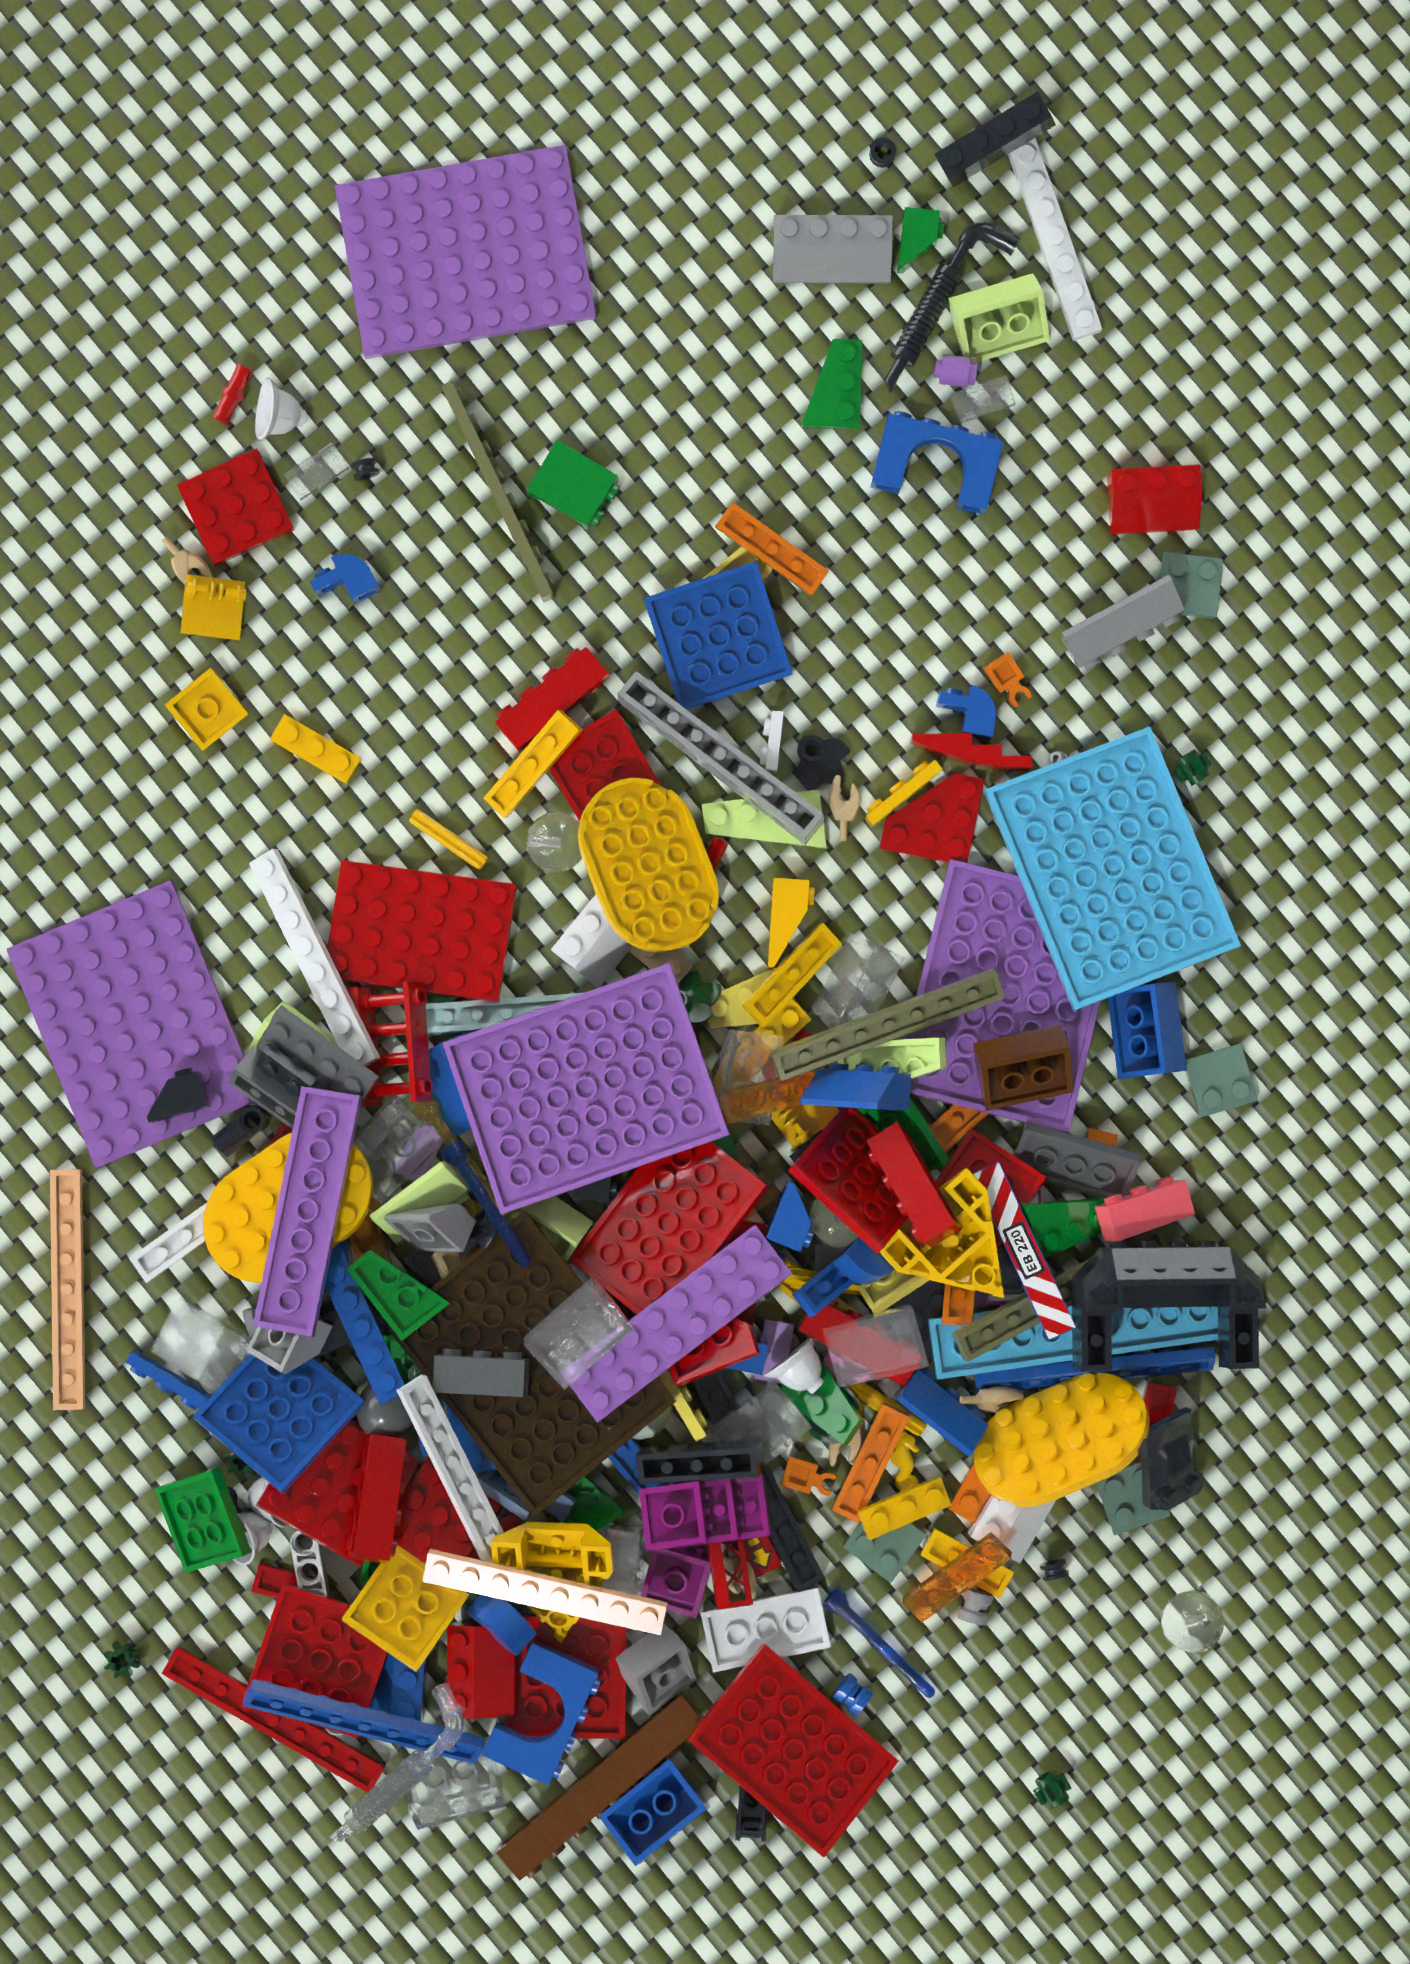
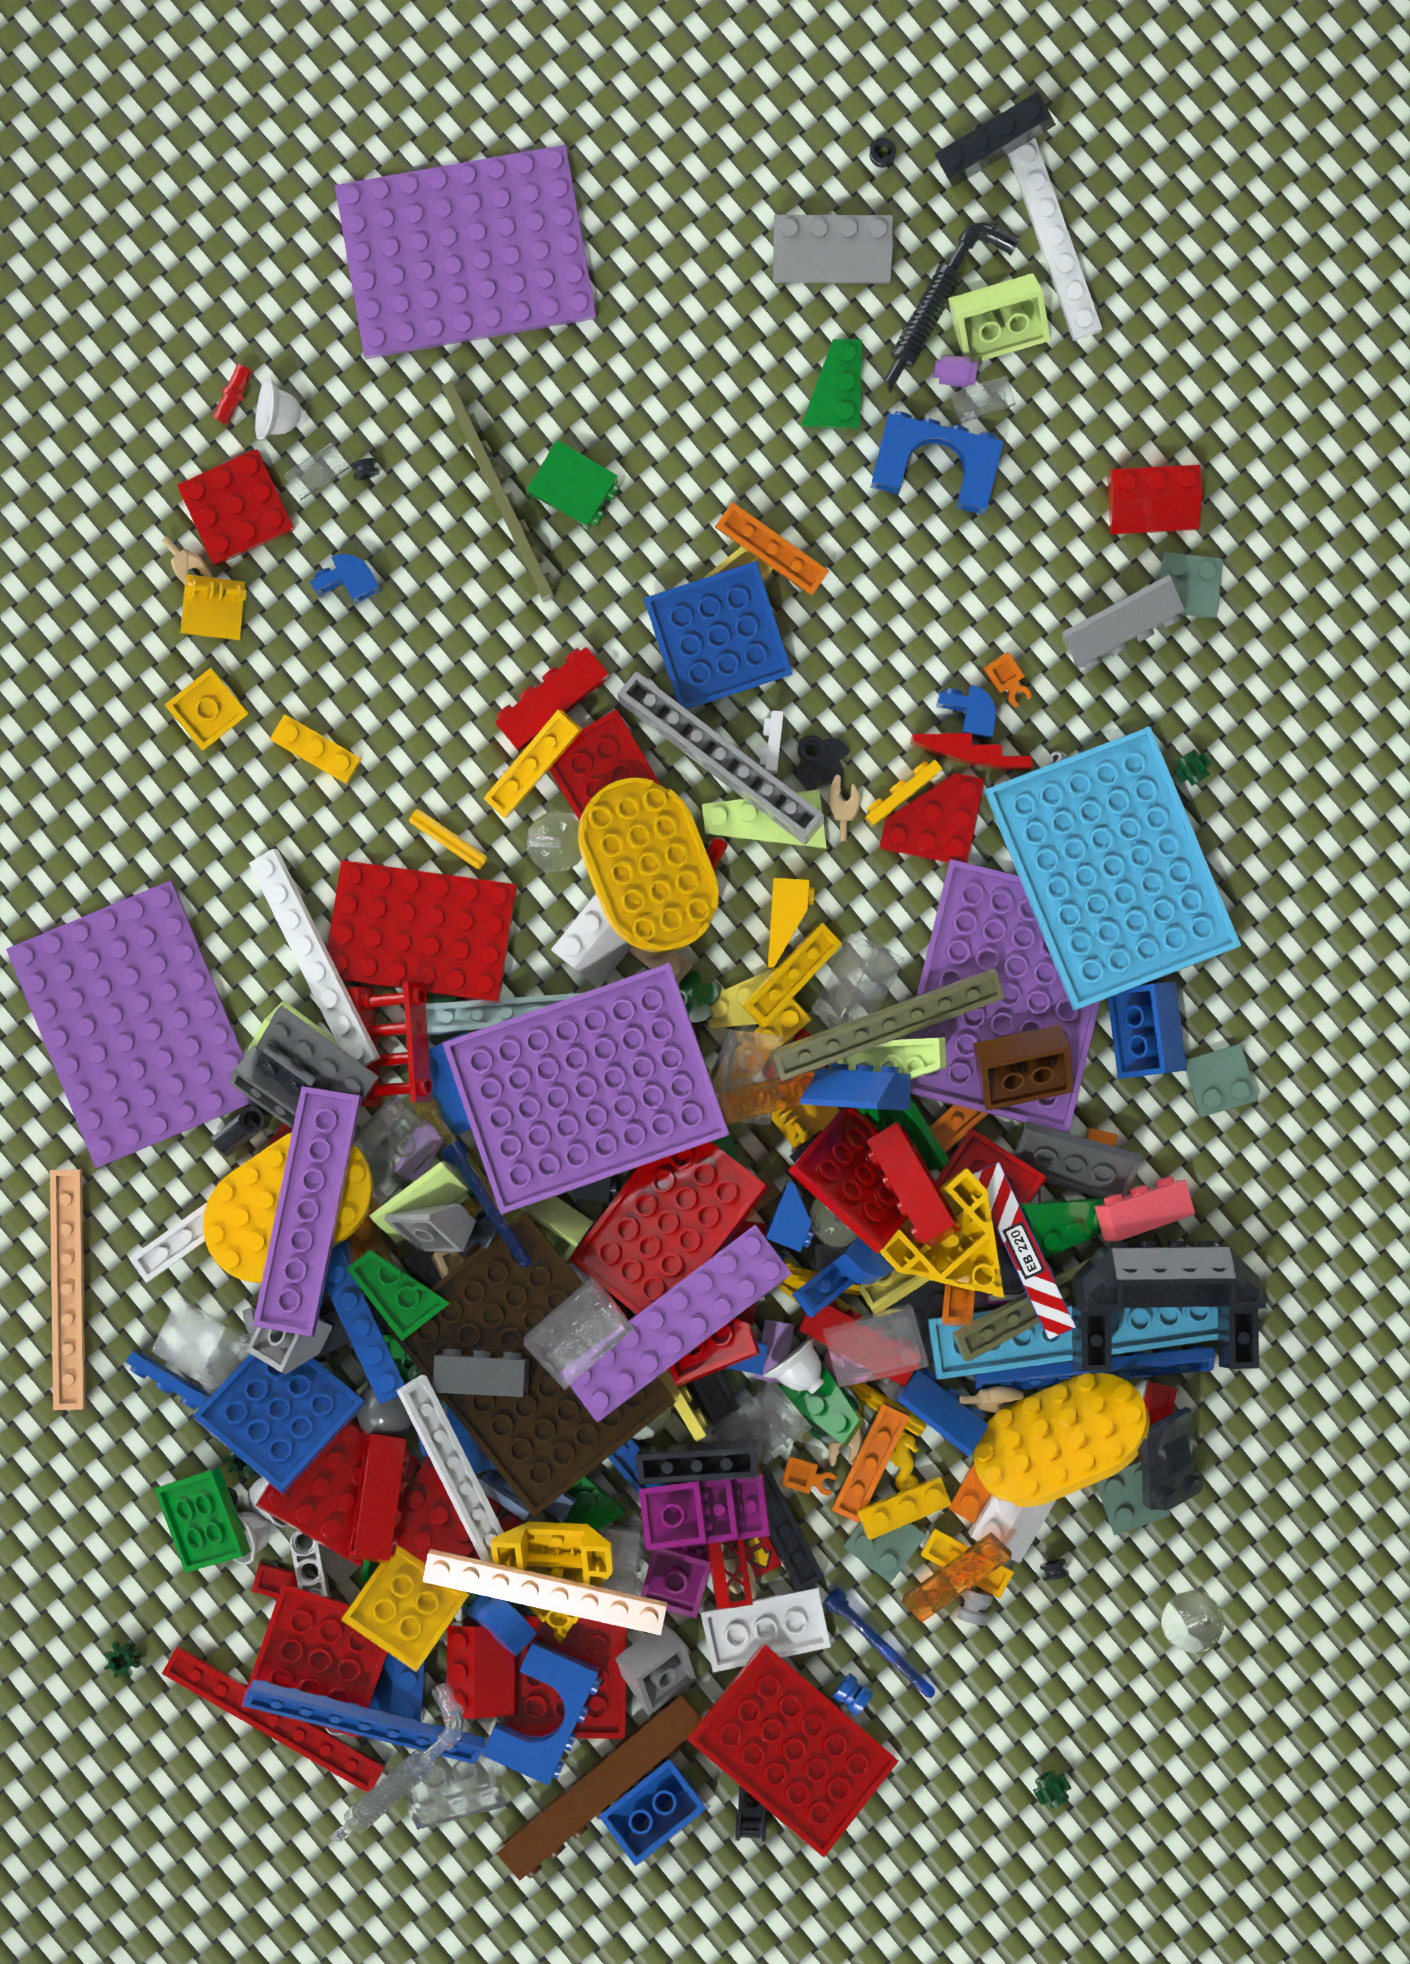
black slope [147,1068,211,1123] -> none
green slope [897,207,945,274] -> none

